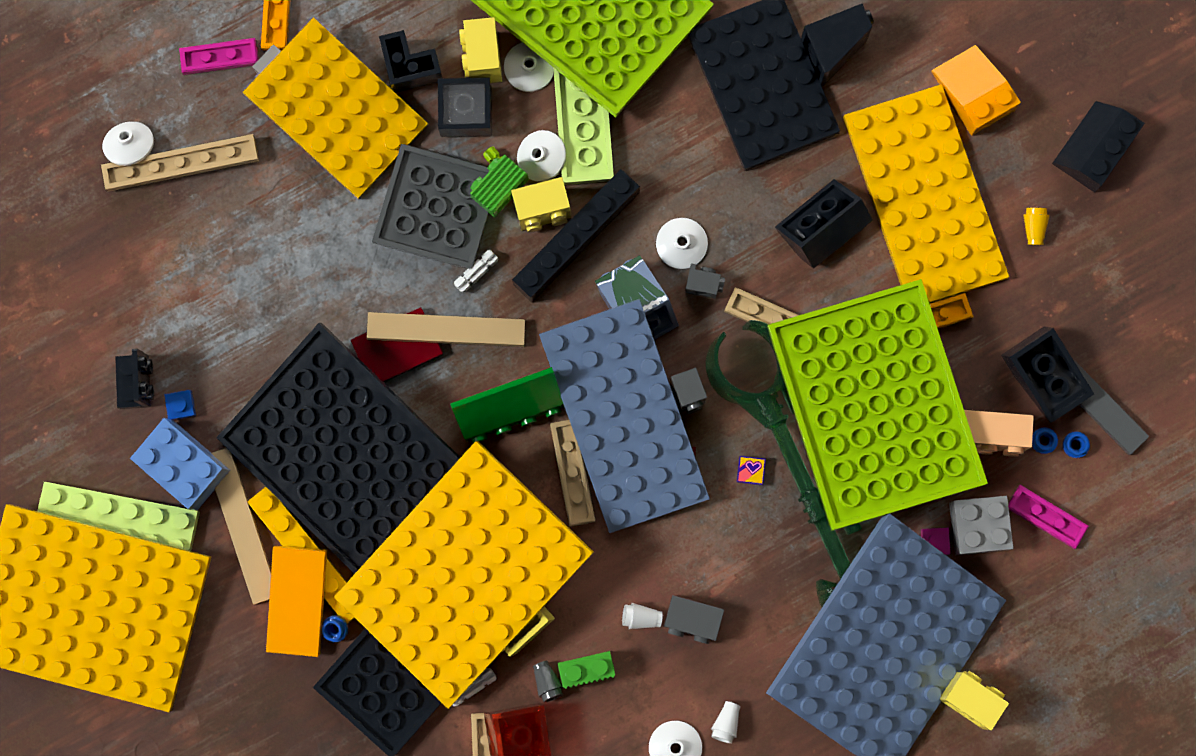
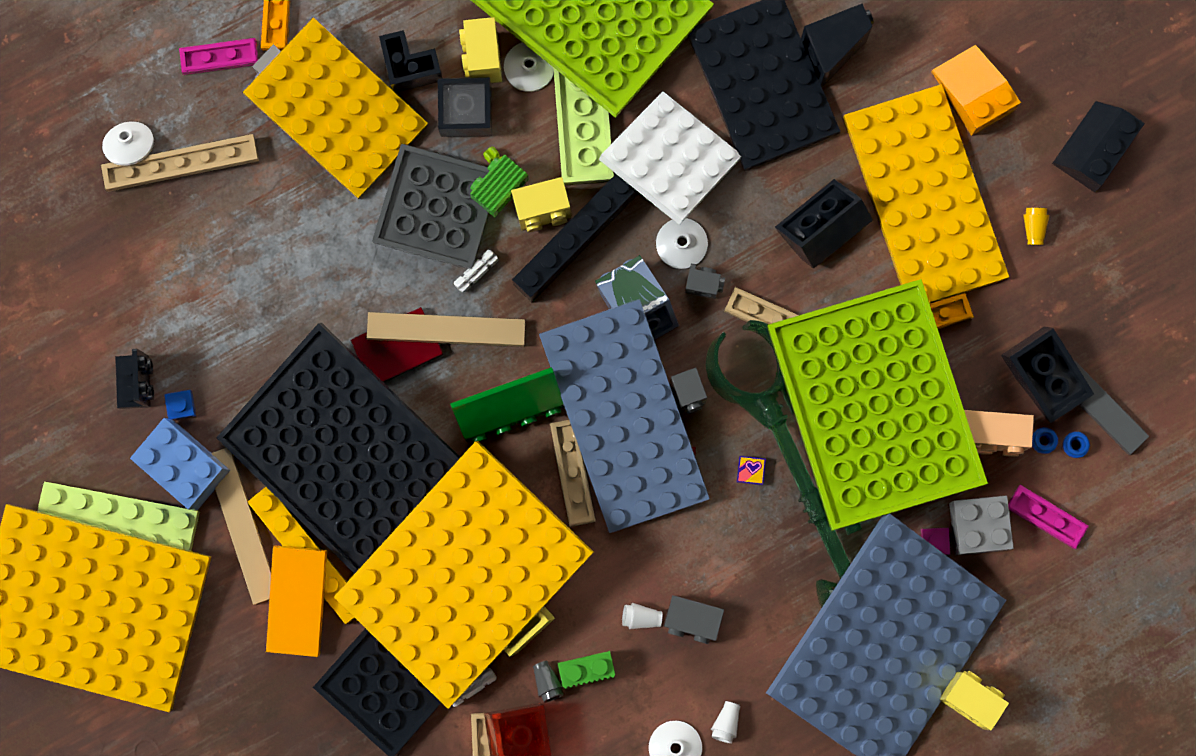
blue plate [322,615,348,642] -> none
white dish [517,130,566,182] -> none
none -> white plate [599,92,741,225]

